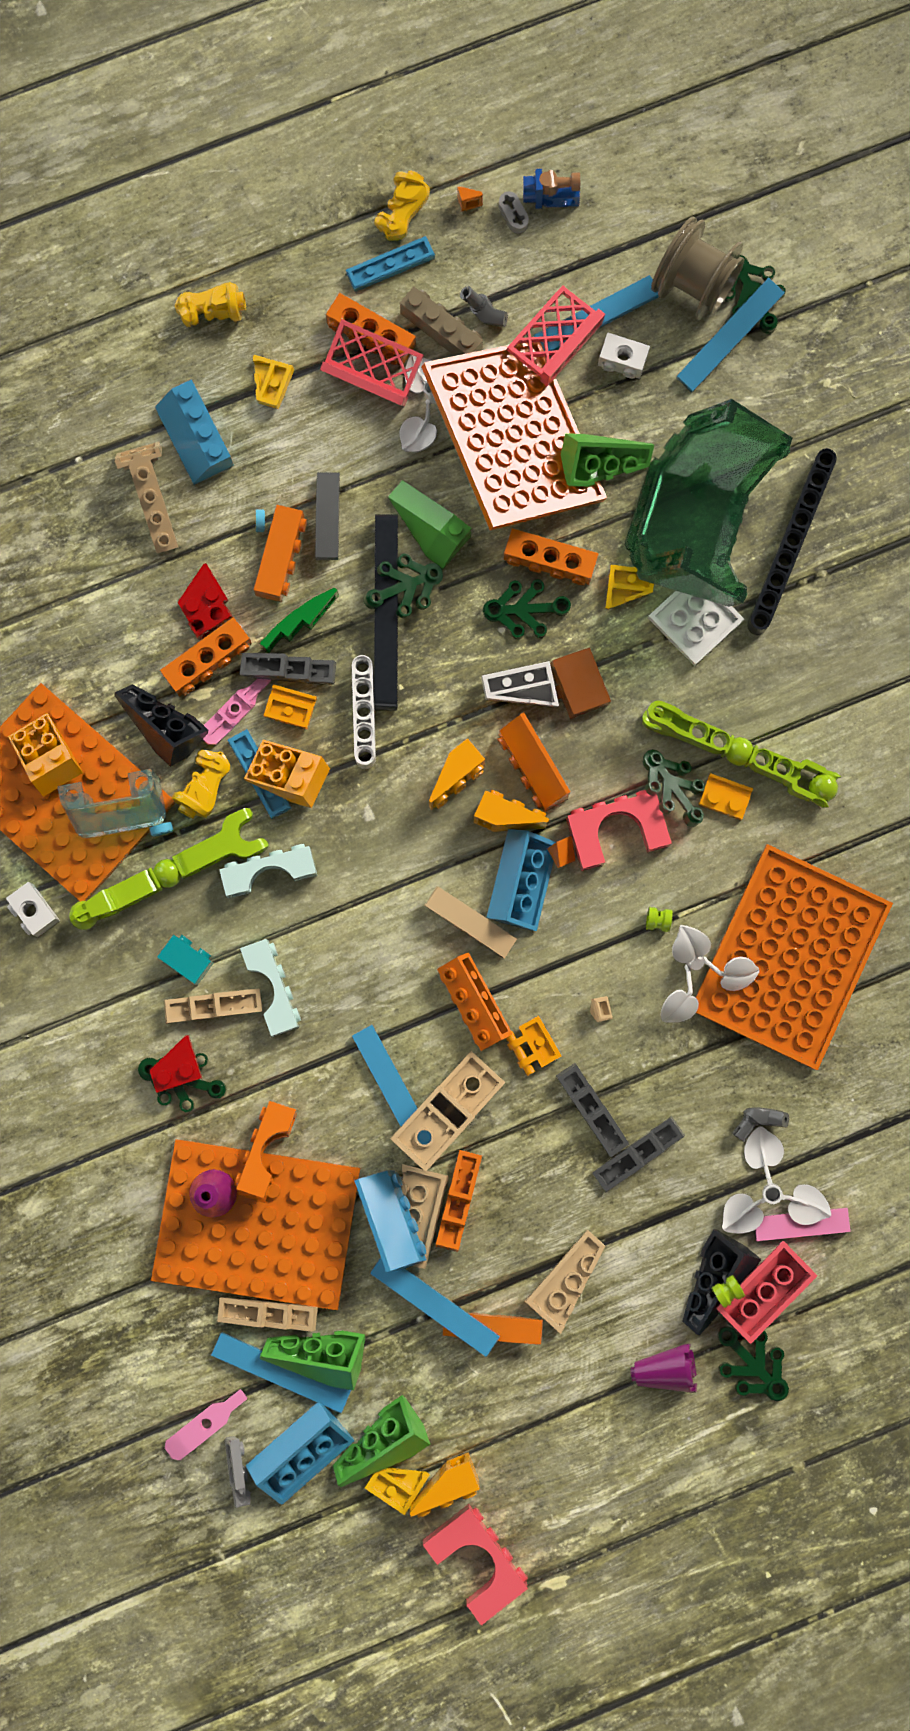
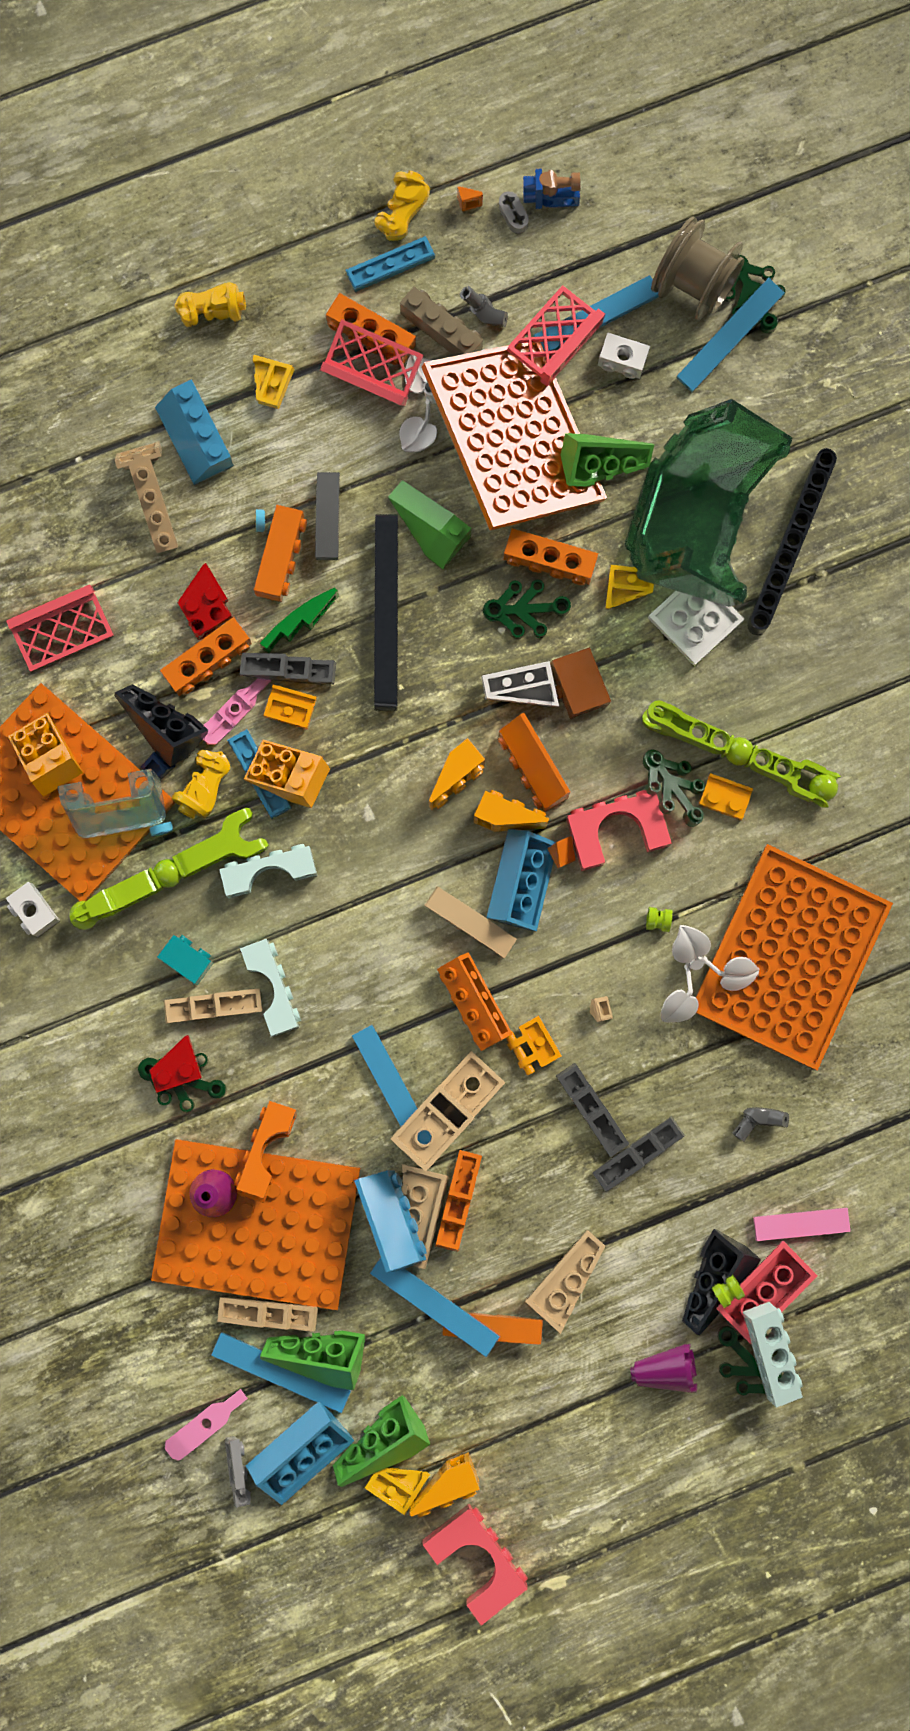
white beam [352,655,376,769] -> none
dark green plant [363,553,443,618] -> none
white plant [722,1126,831,1233] -> none
none -> coral fence [6,584,114,672]
none -> dark blue slope [141,752,176,783]
none -> light aqua brick [743,1302,803,1408]

